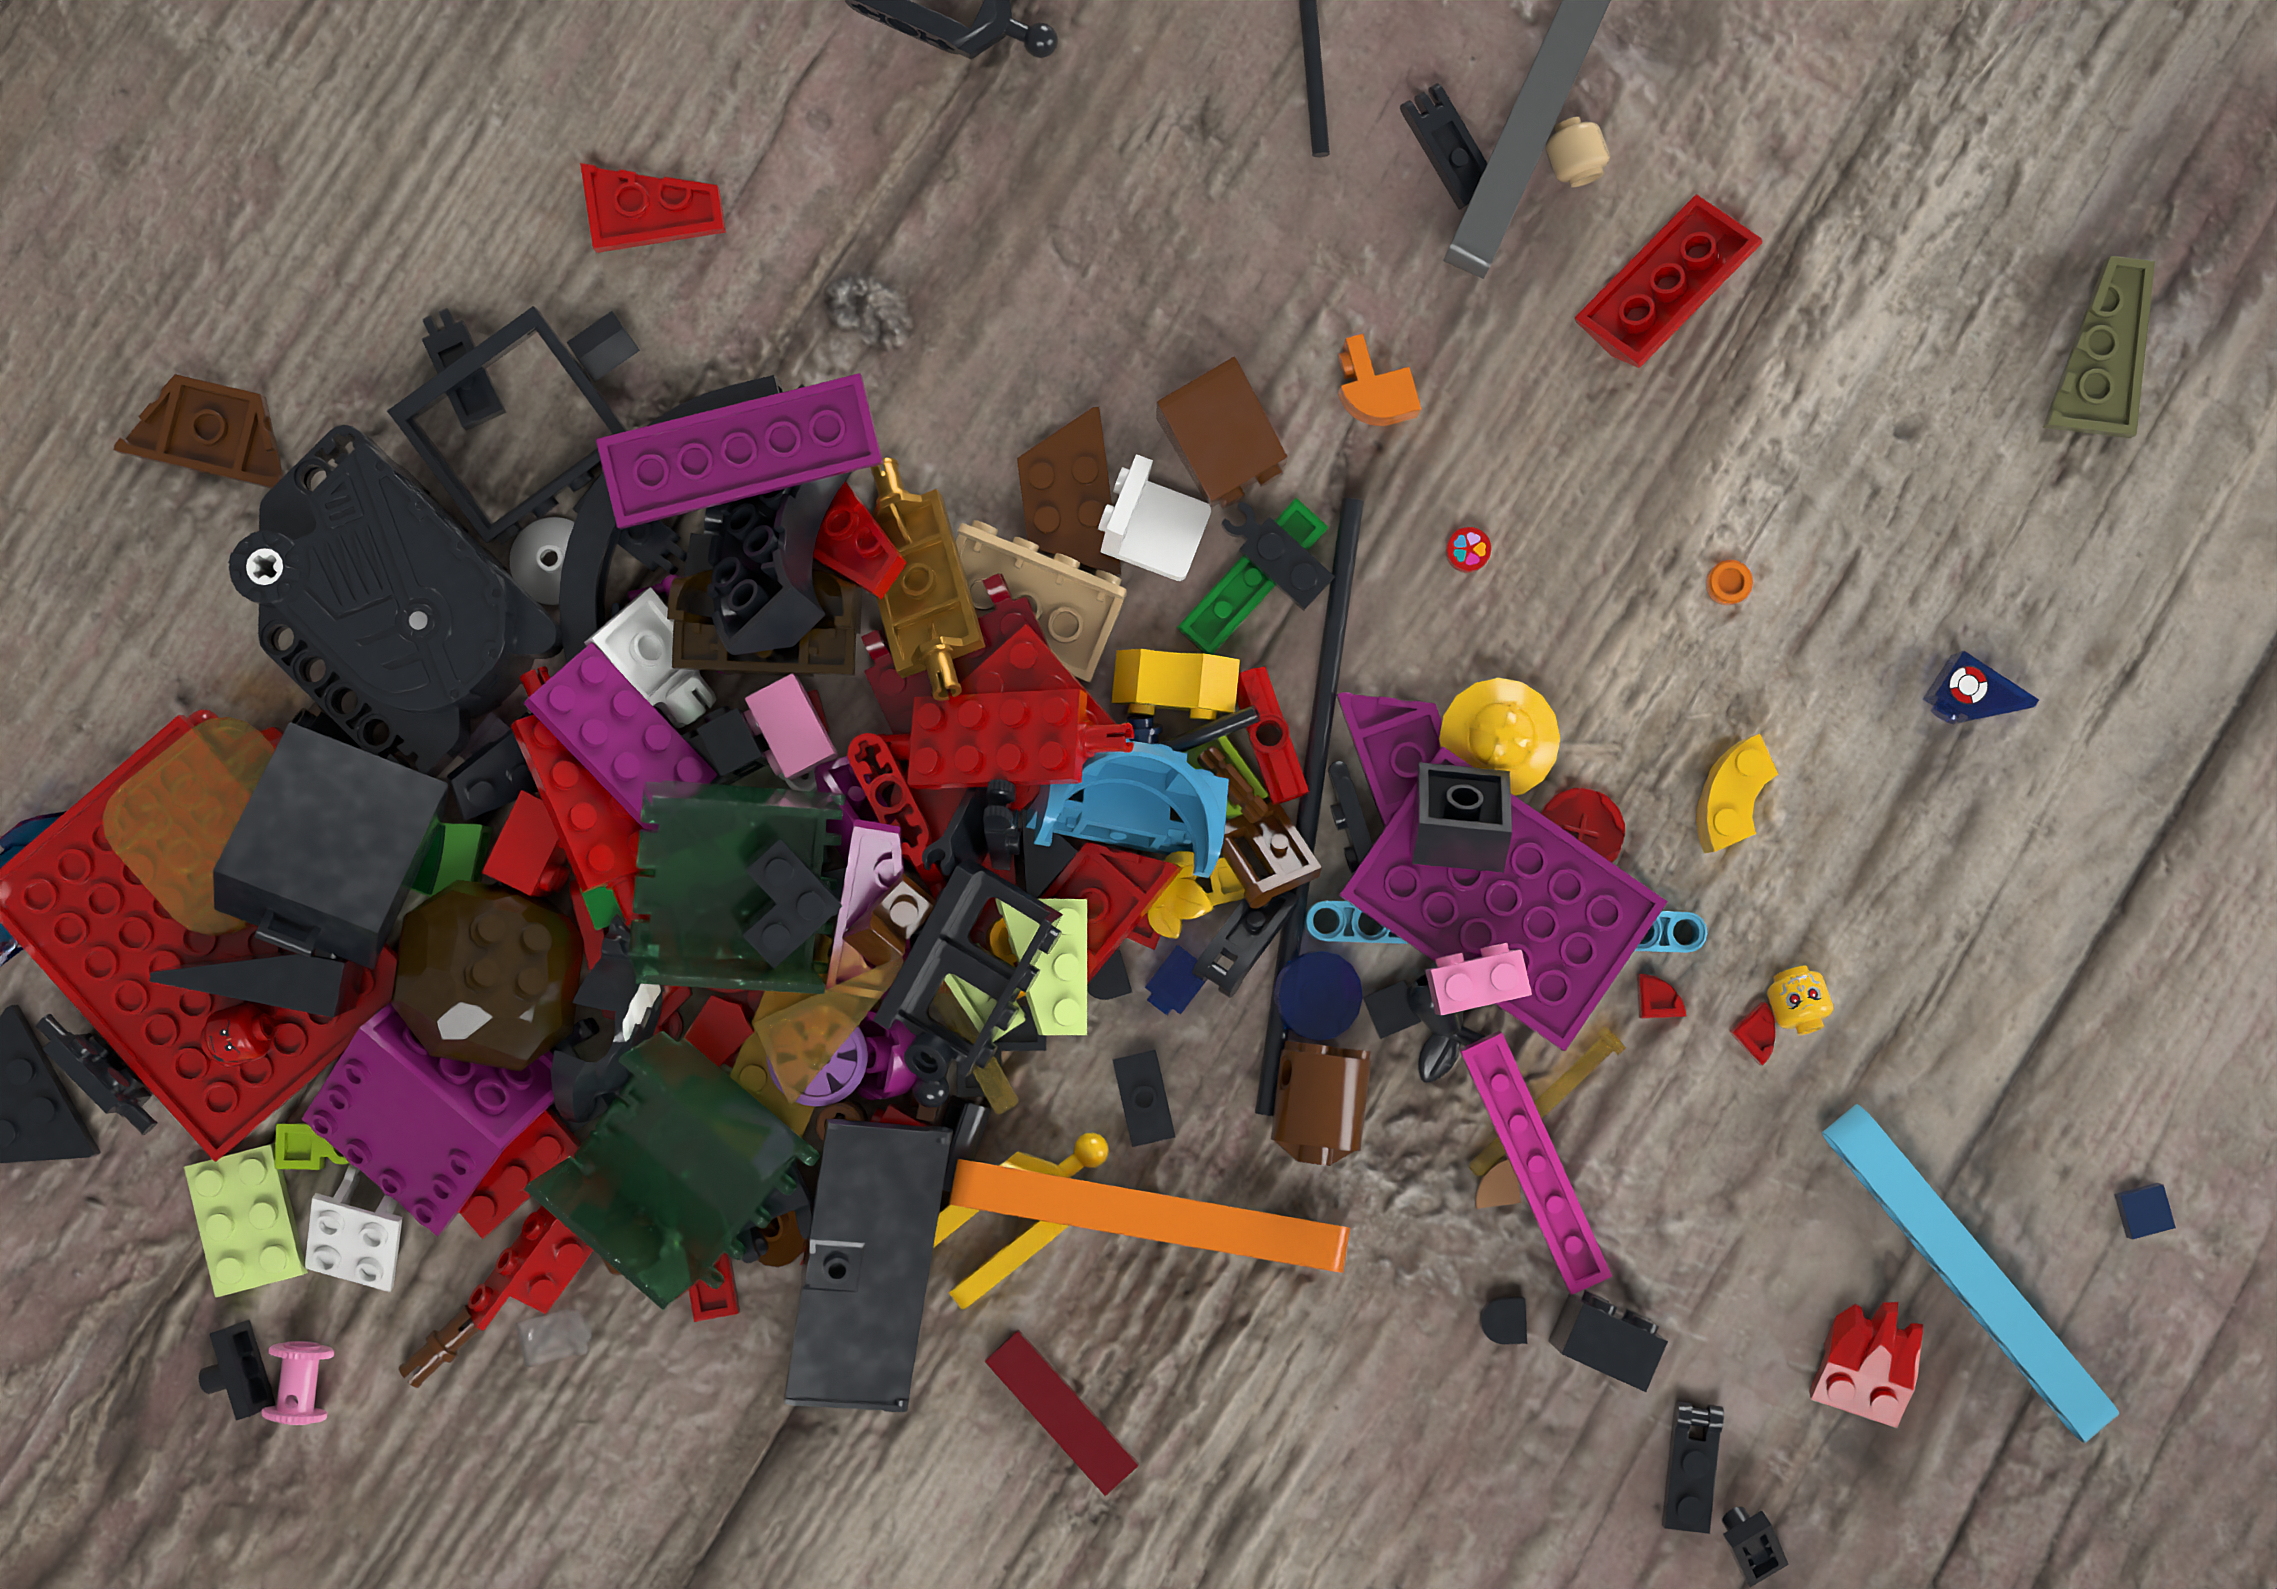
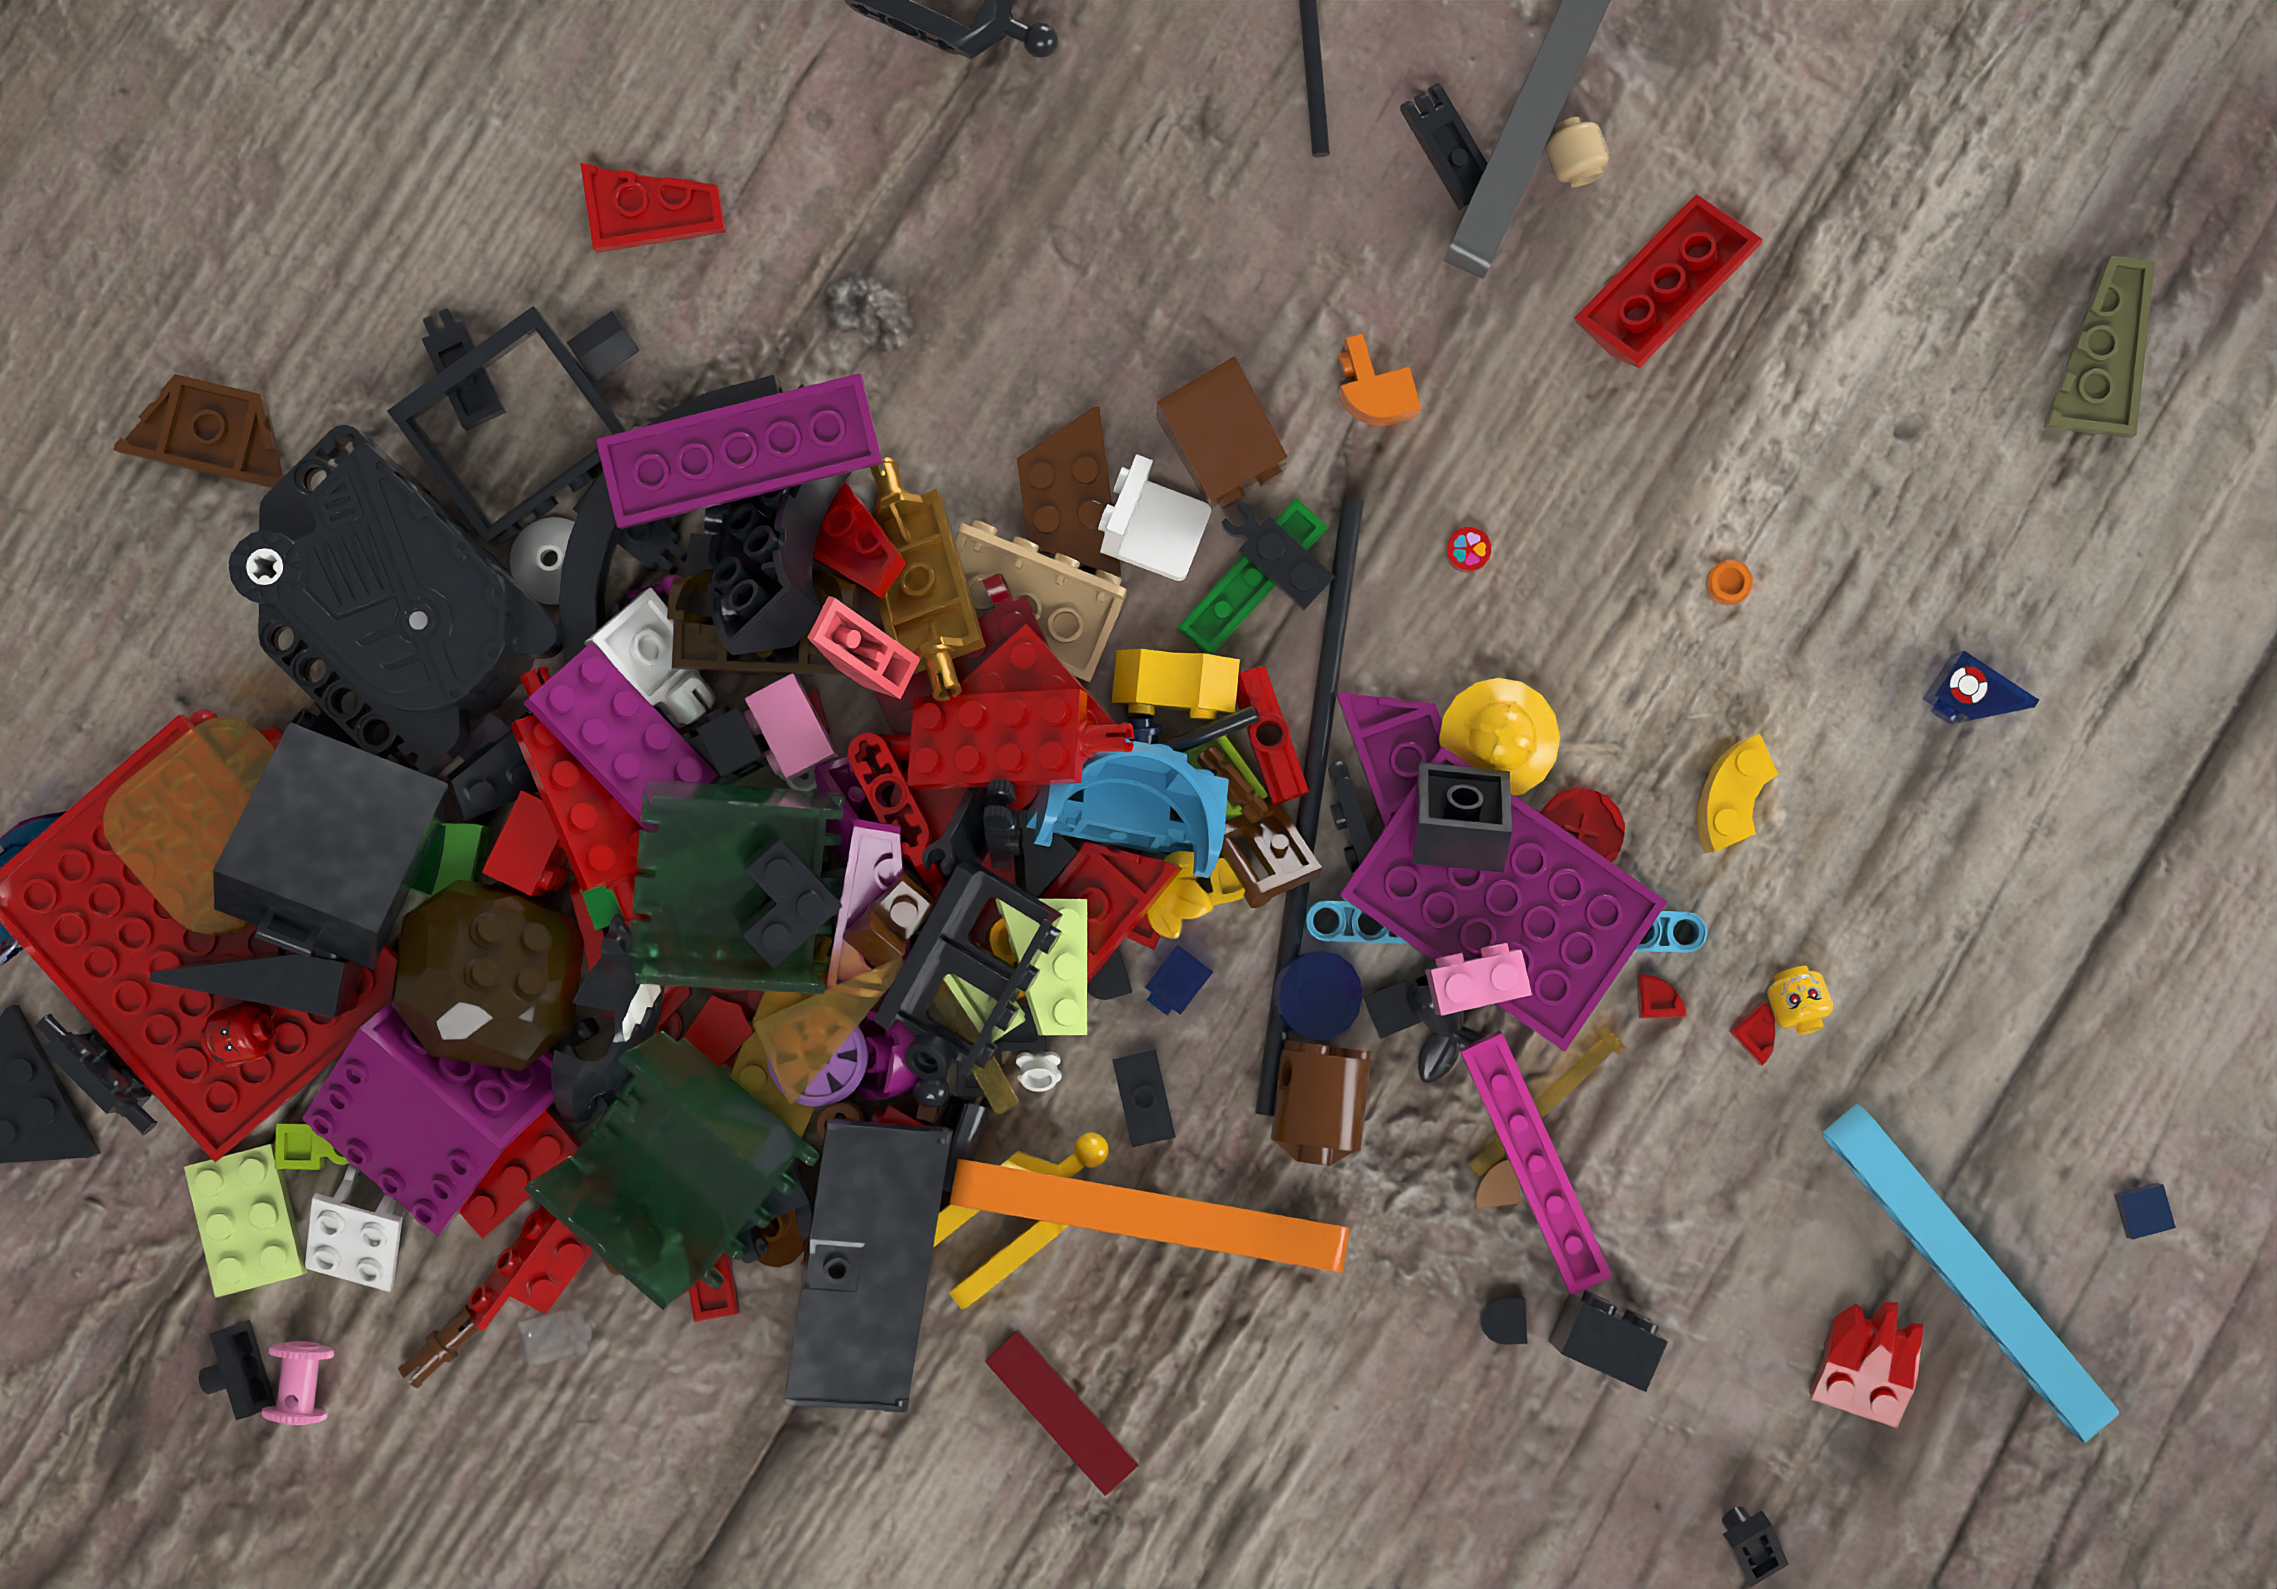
black plate [1192,875,1299,998] -> none
black plate [1662,1401,1724,1534] -> none
none -> coral slope [807,596,921,699]
none -> white plate [1016,1051,1062,1092]

